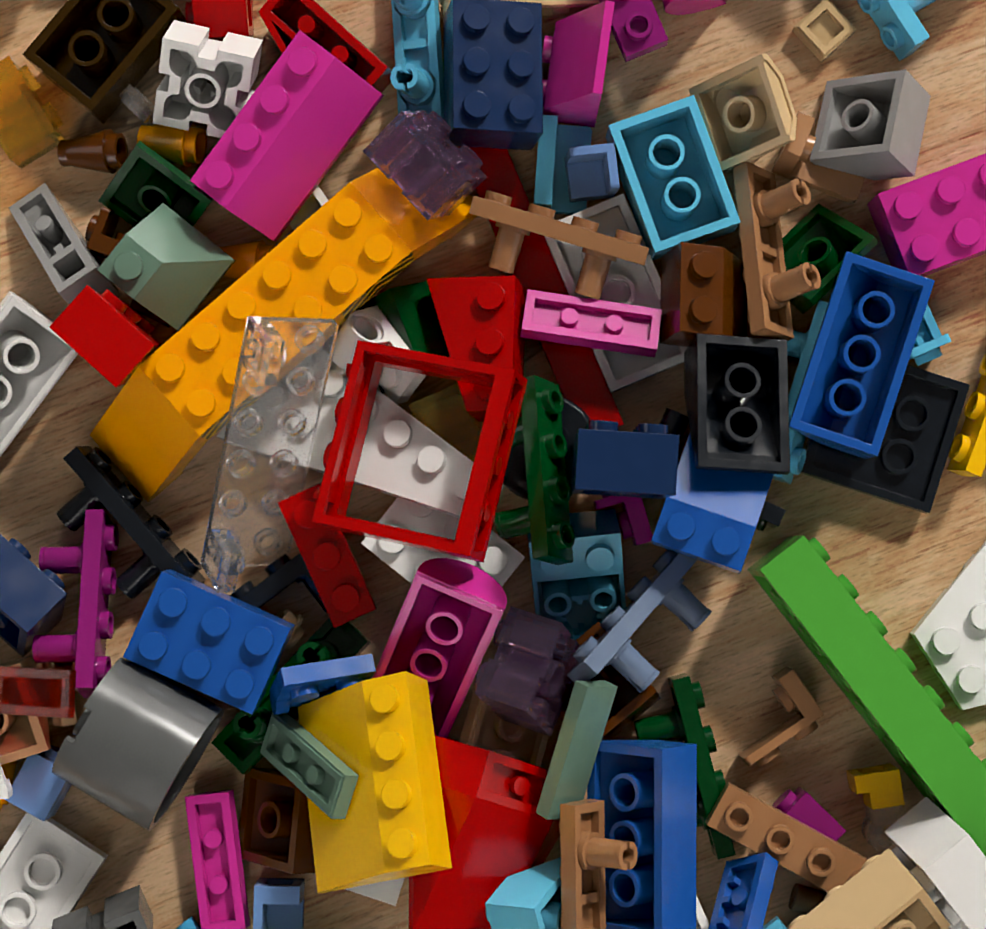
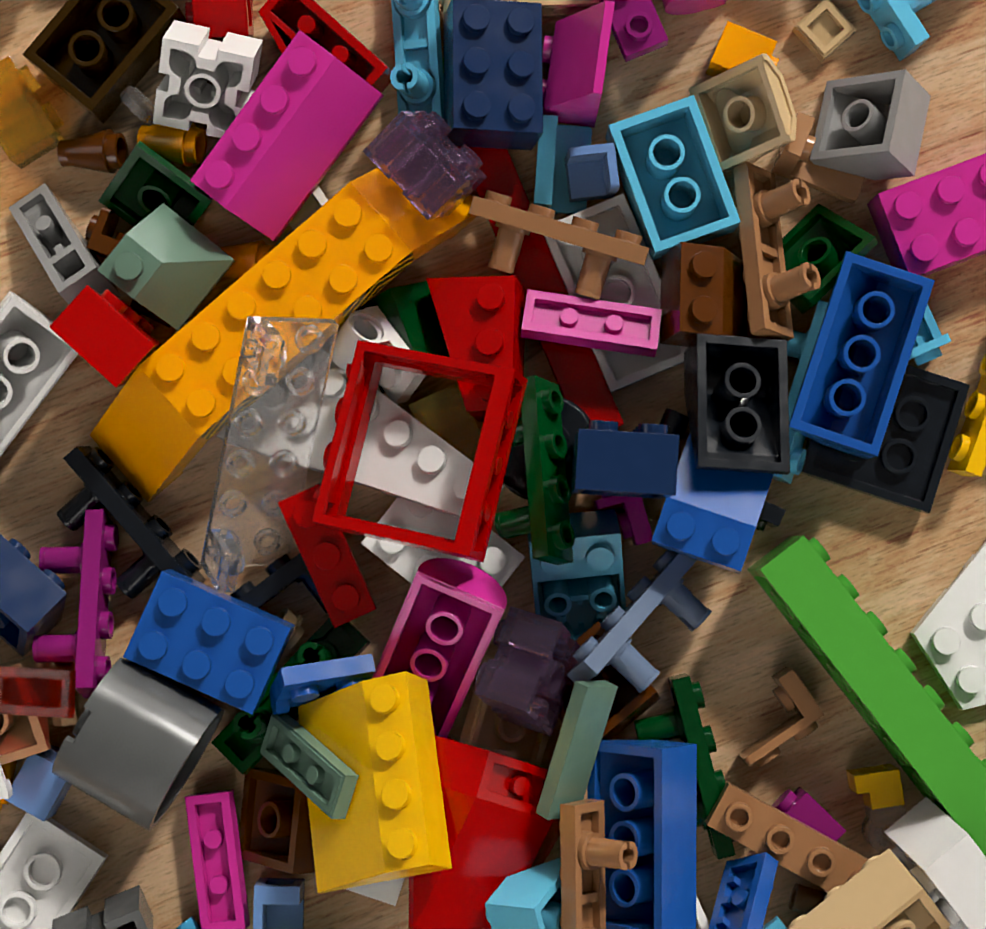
none -> light orange brick [705,21,779,77]

